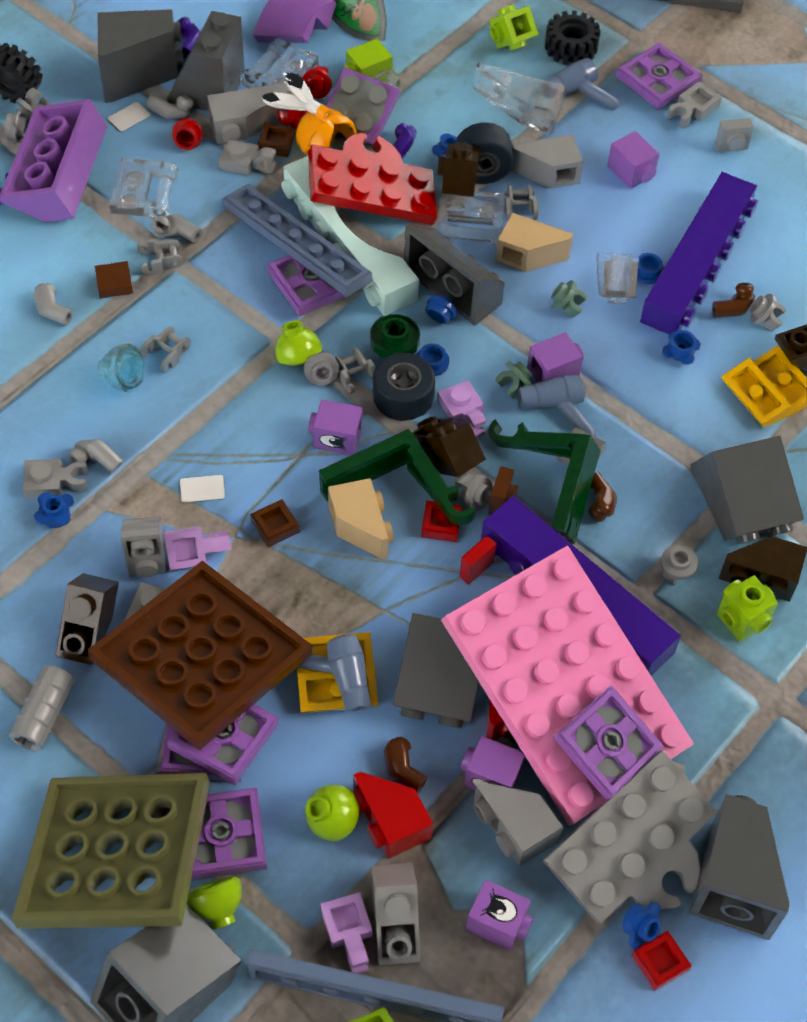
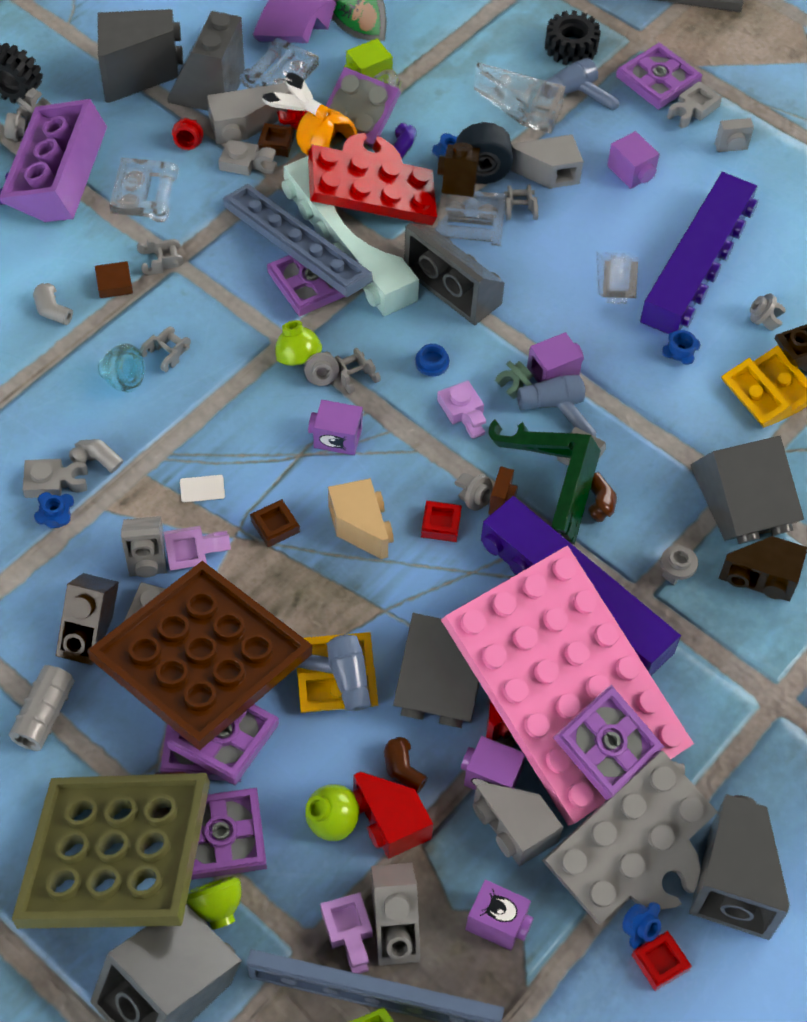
white sticker [107,102,151,132] -> none
light grey arm [146,94,193,120] -> none
light grey arm [152,214,203,243] -> none
dark purple arm [177,17,200,59] -> none
red plate [302,65,332,99] -> none
dark green hinge [319,429,475,526] -> none
dark green plate [370,314,420,358] -> none
black wheel [372,353,435,421] -> none
dark brown slope [412,416,486,477] -> none
blue plate [425,294,458,324] -> none
red tile [460,536,497,585] -> none
lime brick [488,4,539,51] -> none
tan slope [495,213,573,272] -> none
sand green plate [551,280,587,318] -> none
blue plate [631,253,664,284] -> none
reddish brown arm [712,282,755,318] -> none
lime brick [717,575,778,642] -> none

